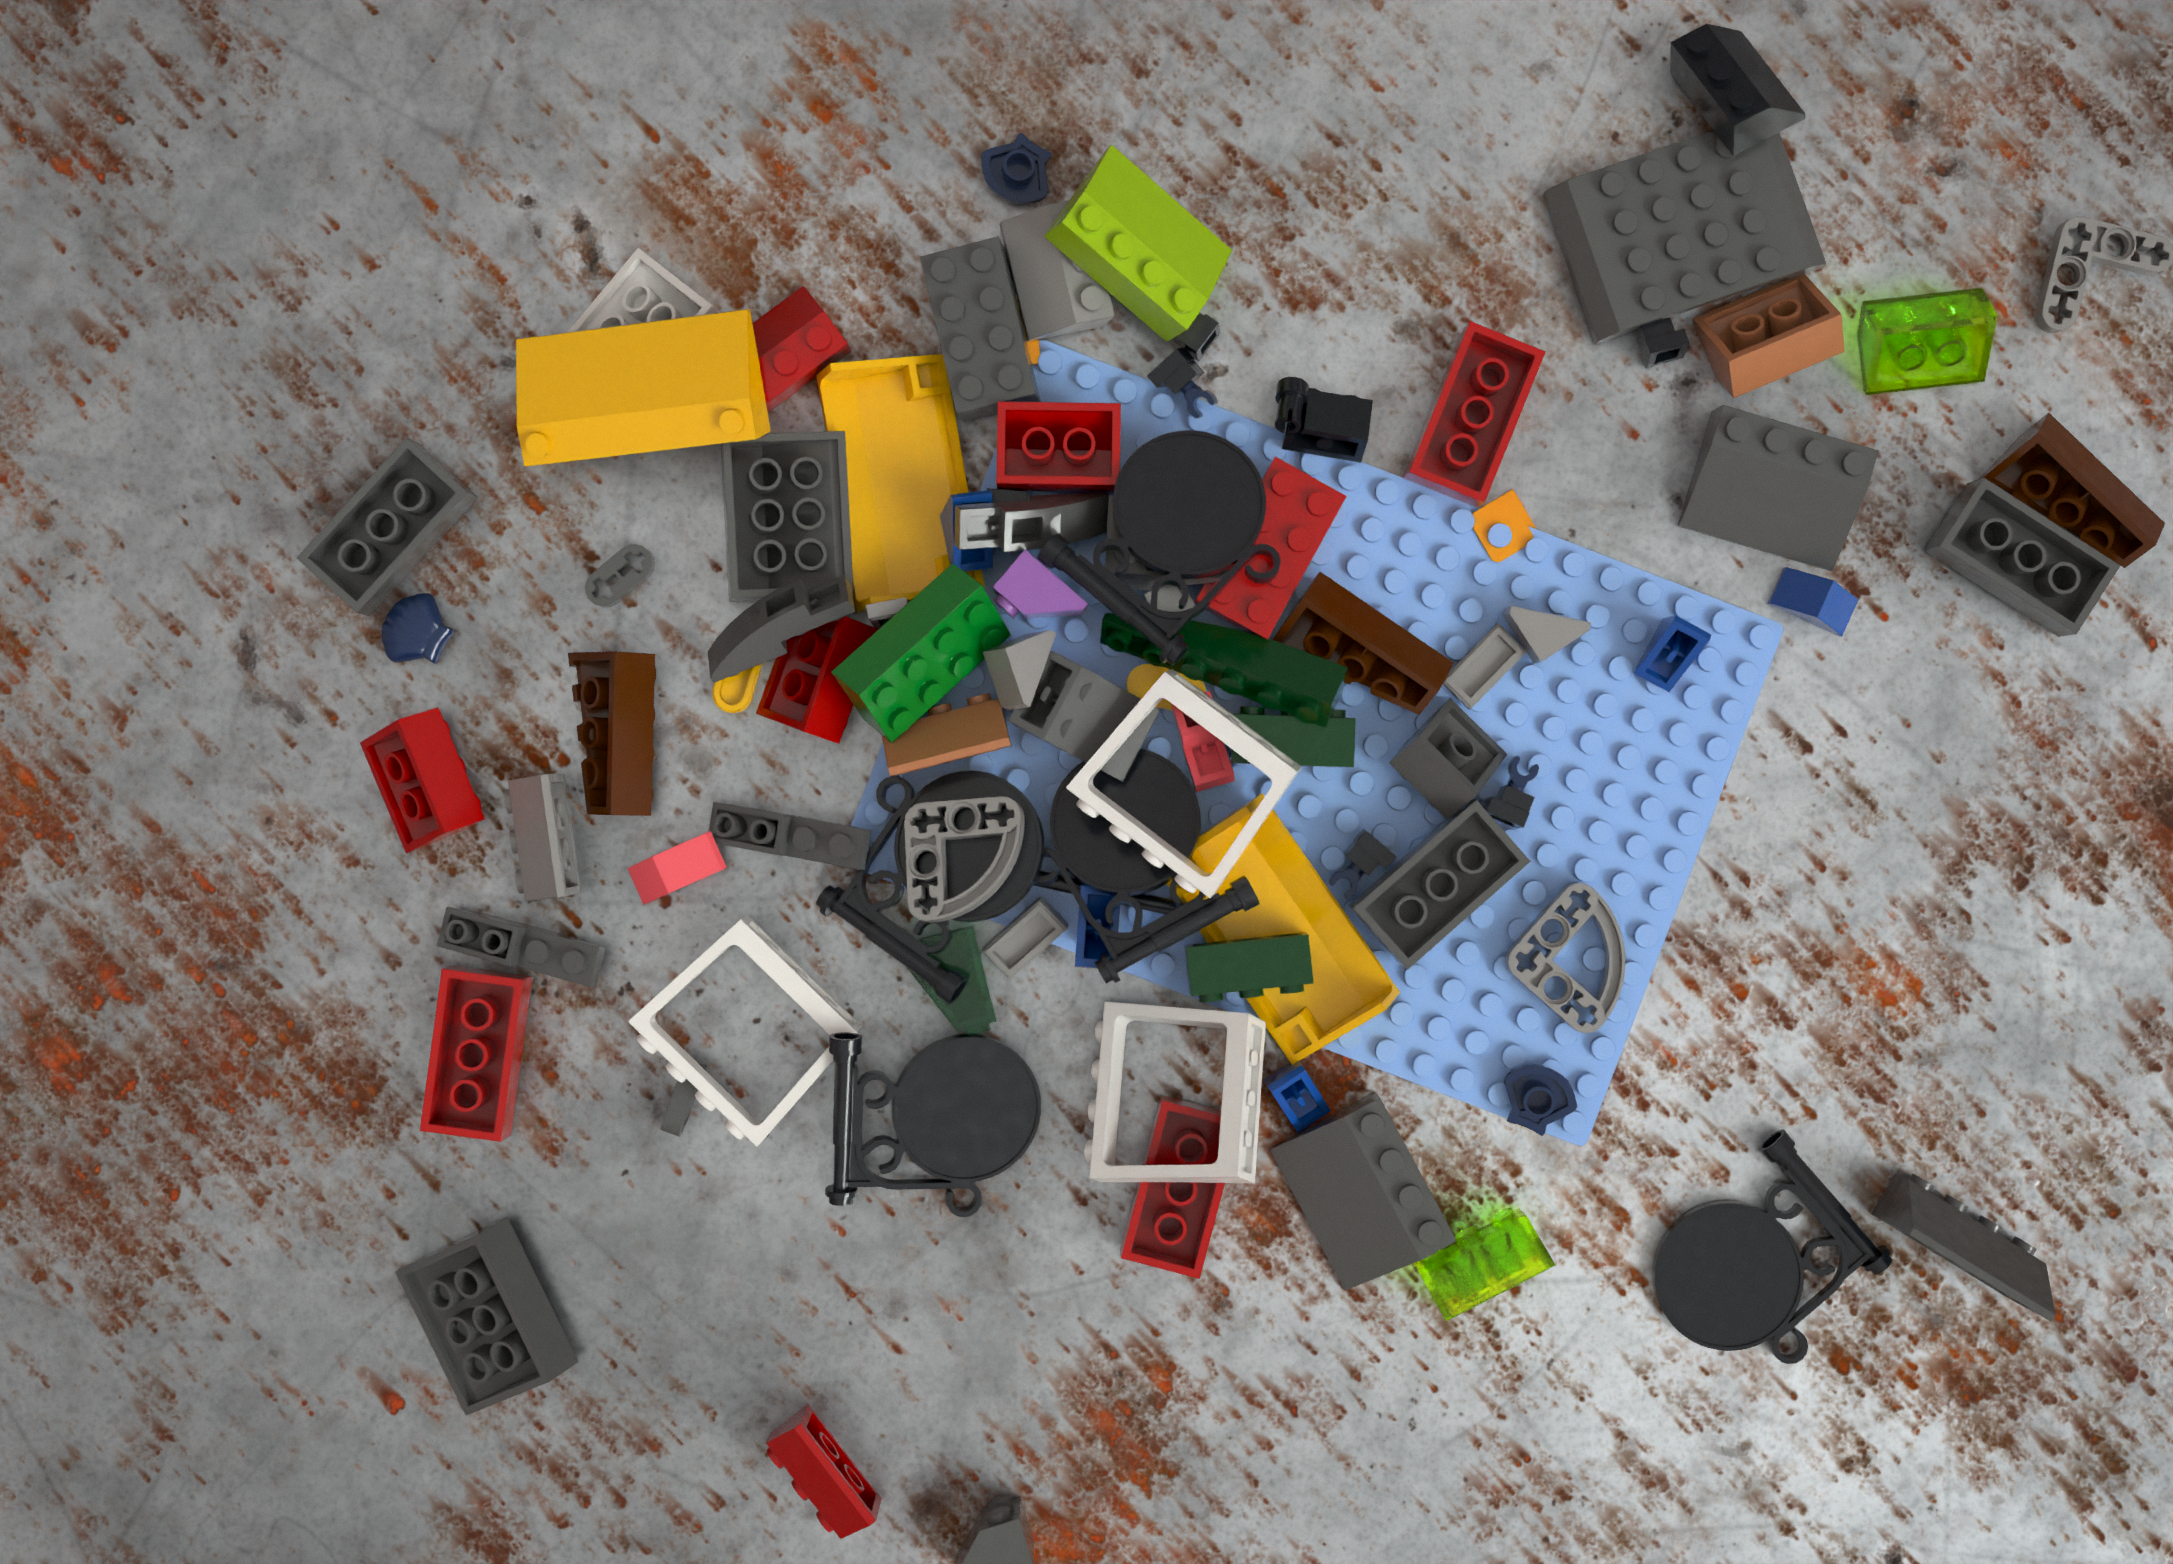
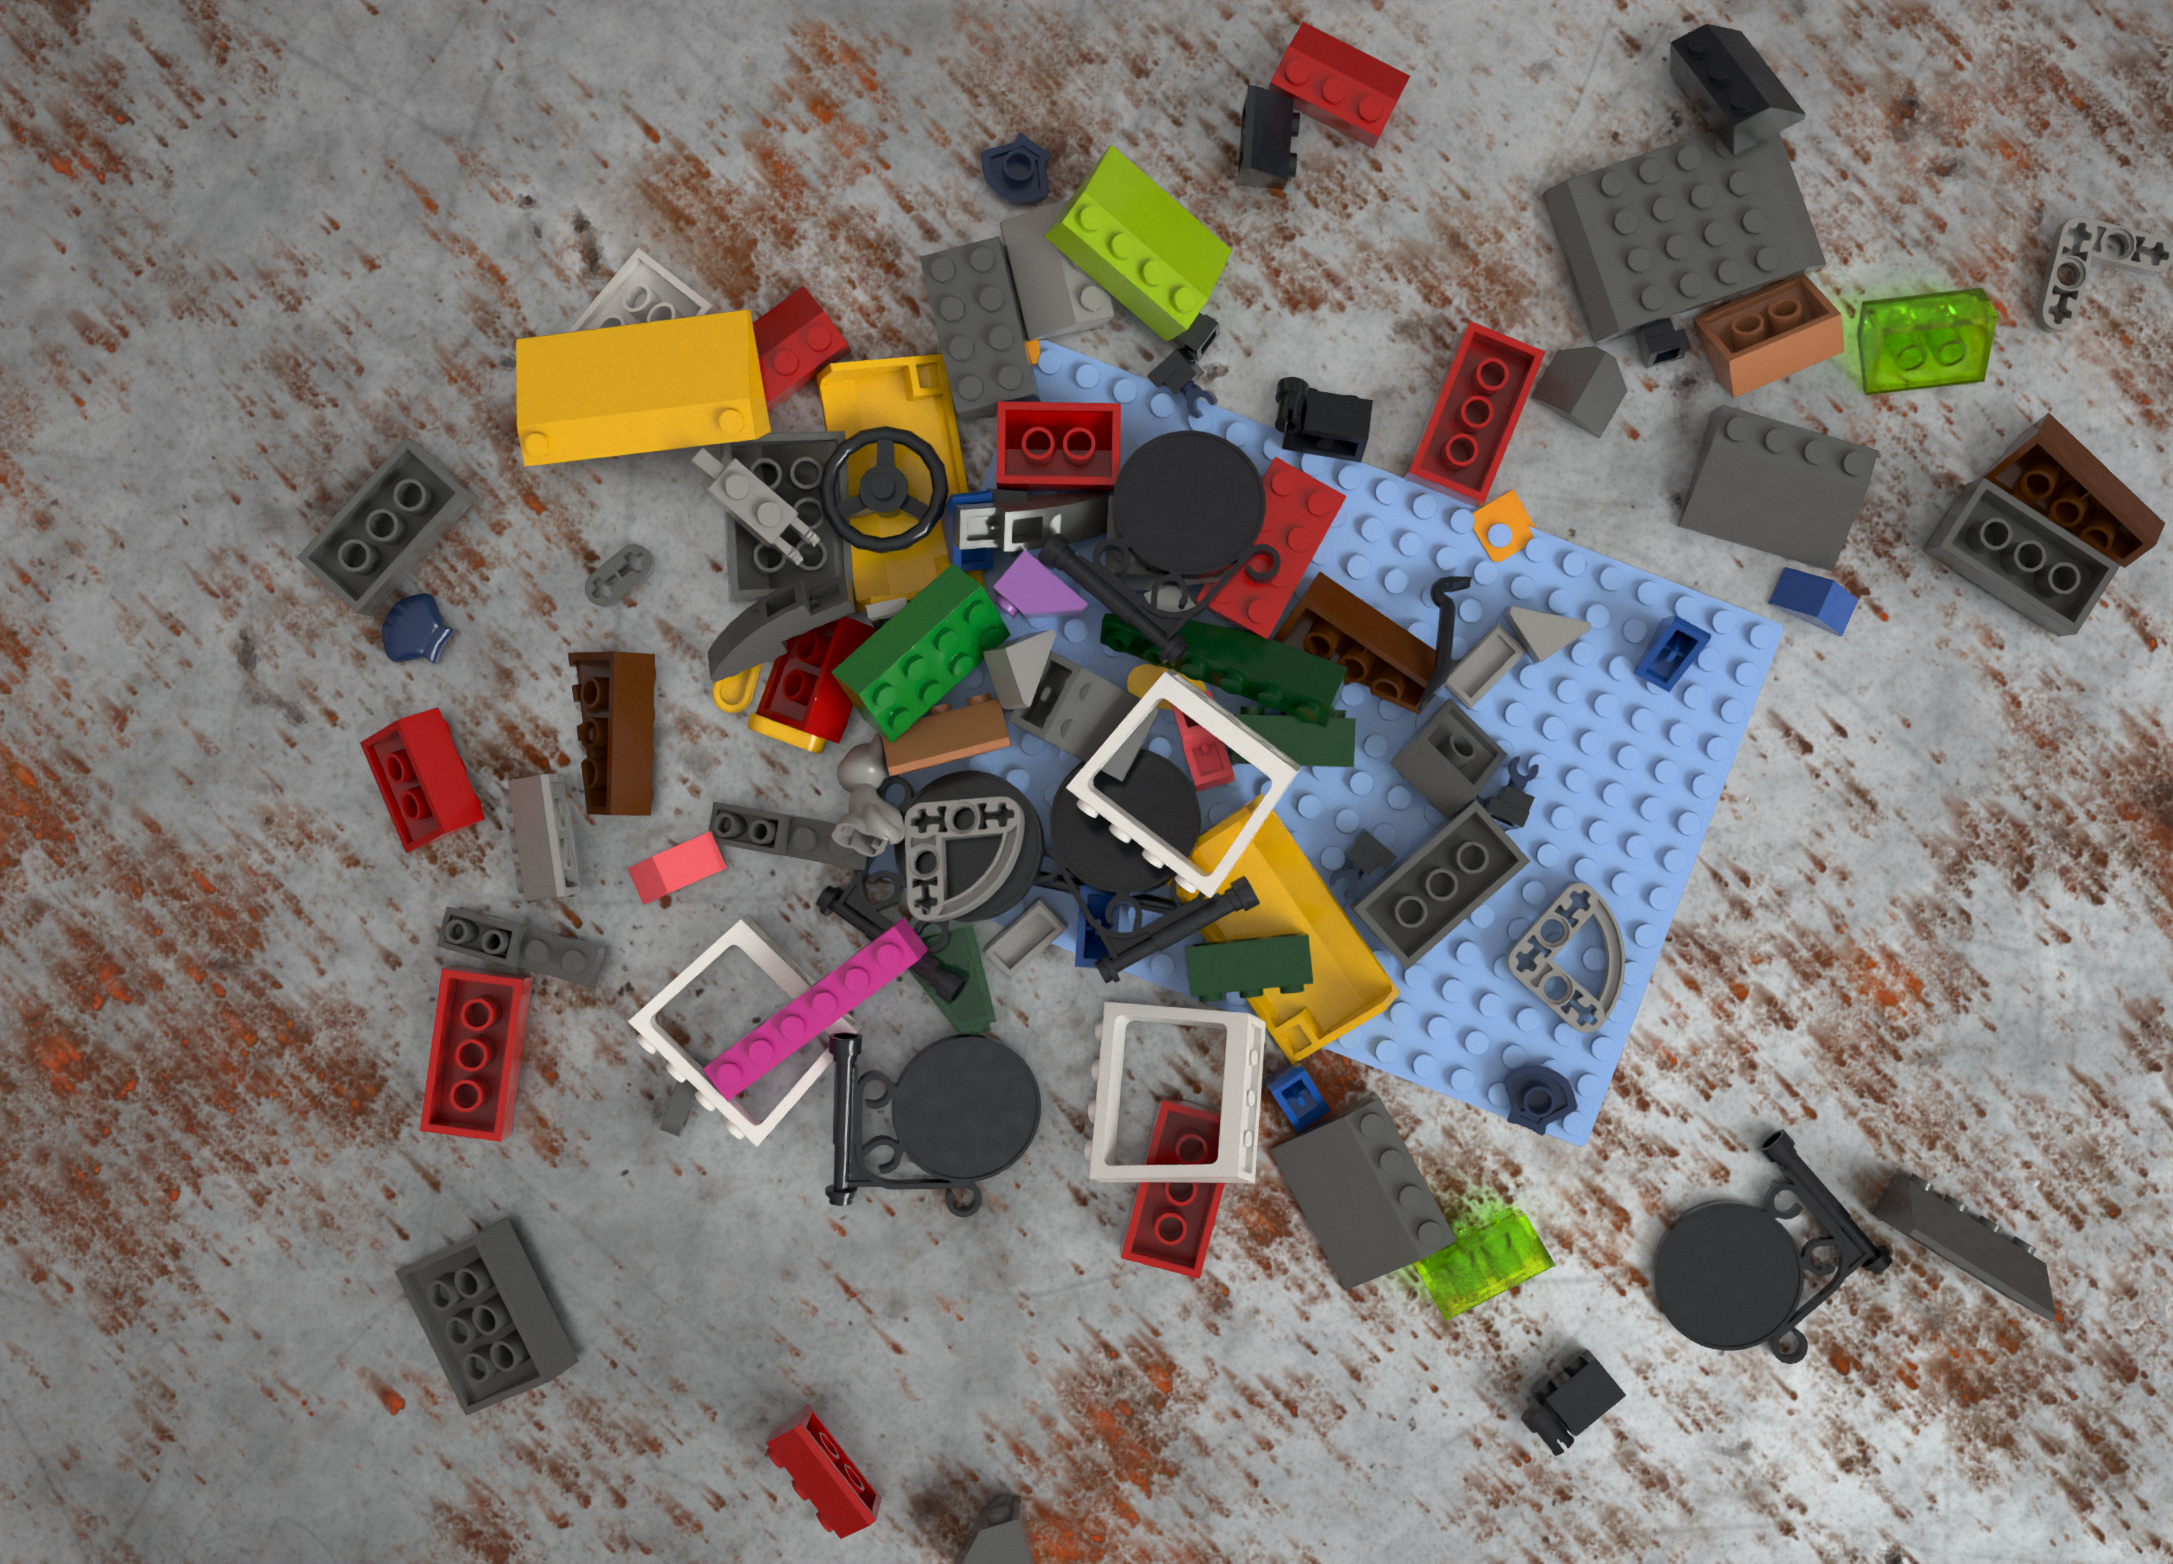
none -> light grey hinge [690,448,820,566]
none -> dark pink brick [703,917,928,1102]
none -> yellow tile [746,713,827,754]
none -> black piece [819,426,949,554]
none -> light grey animal [831,733,905,857]
none -> black slope [1237,85,1300,189]
none -> red slope [1268,22,1410,149]
none -> black piece [1418,576,1472,712]
none -> black hinge [1521,1349,1626,1456]
none -> dark grey slope [1530,346,1628,438]

